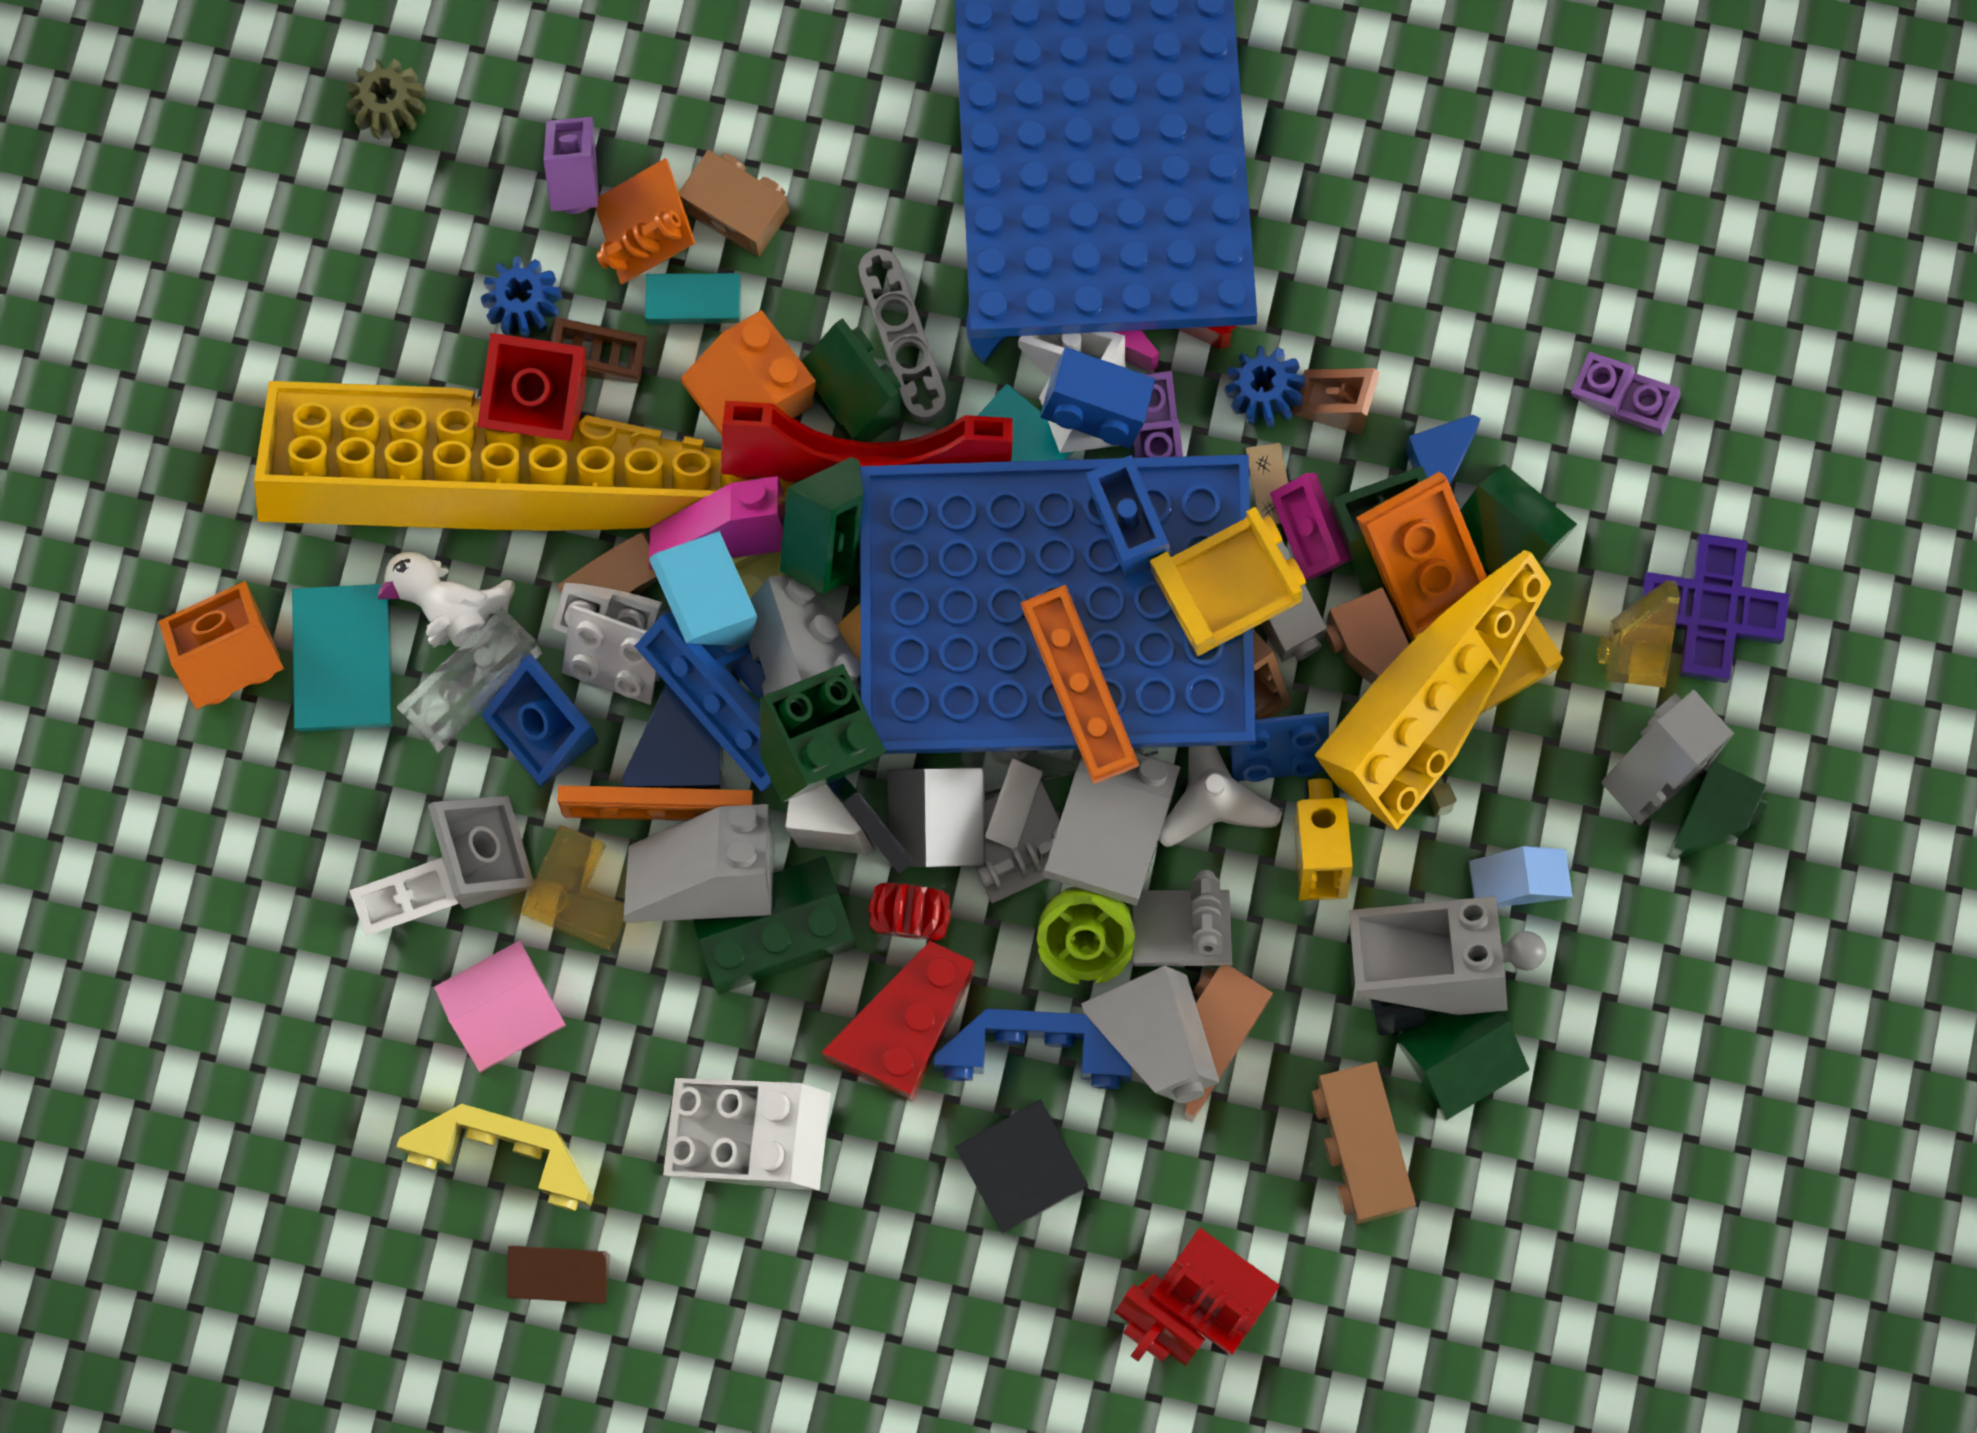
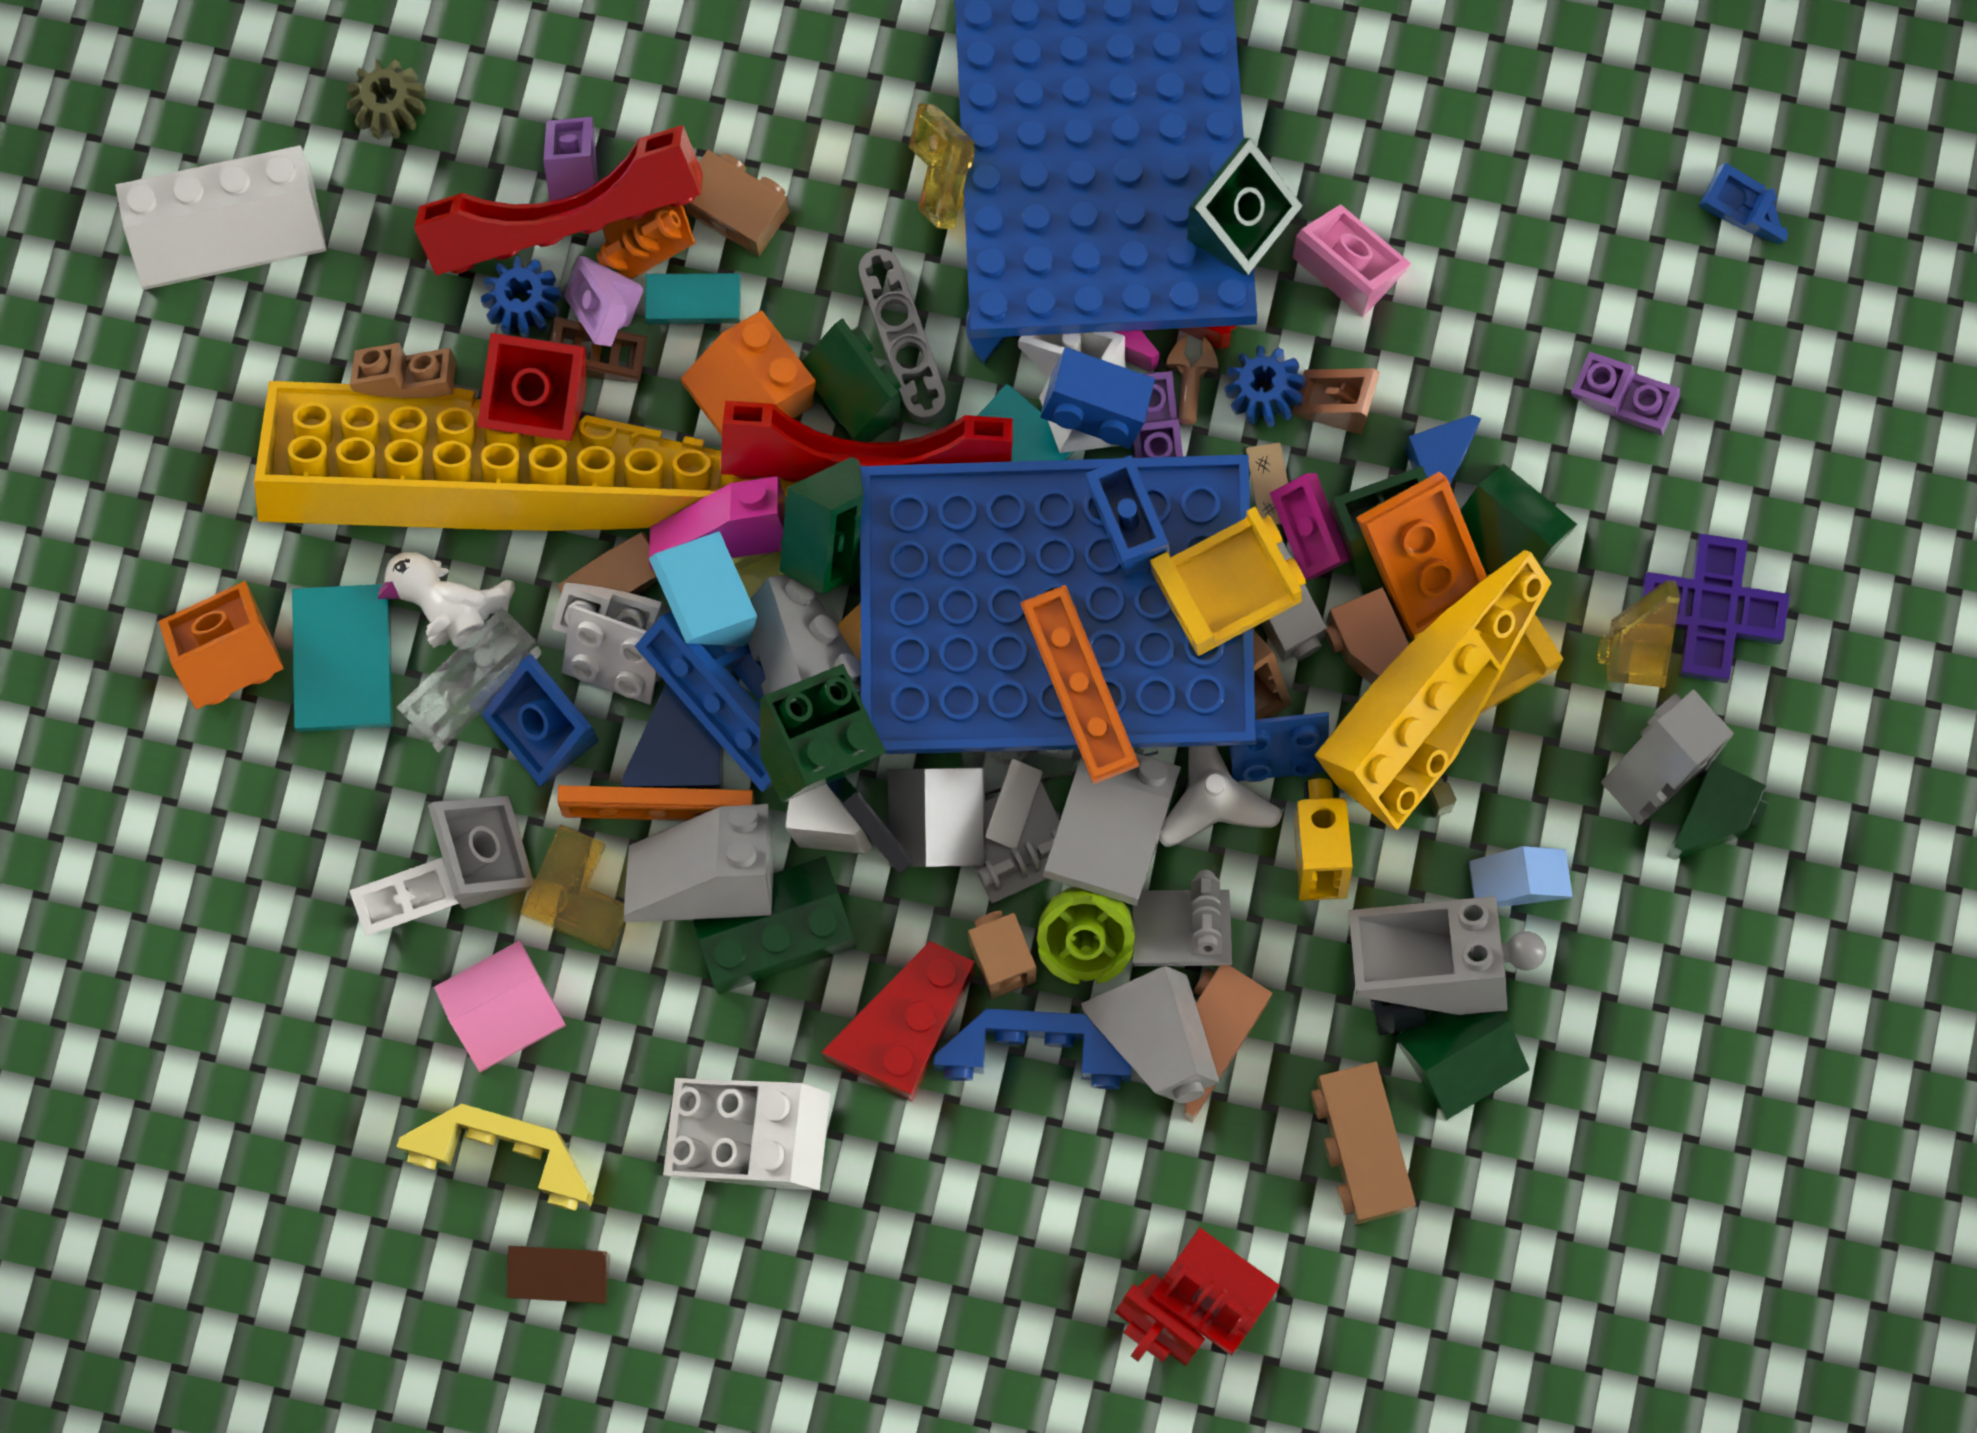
red gear [868,883,951,941] -> none
black tile [955,1099,1089,1235] -> none
none -> white slope [115,145,327,290]
none -> medium nougat slope [350,343,457,398]
none -> red arch [414,125,703,275]
none -> lavender slope [564,256,643,346]
none -> clear yellow plate [909,104,974,229]
none -> medium nougat brick [968,911,1036,1000]
none -> medium nougat bar [1166,335,1218,425]
none -> dark green slope [1187,138,1303,275]
none -> bright pink slope [1292,204,1411,317]
none -> blue slope [1698,162,1788,244]

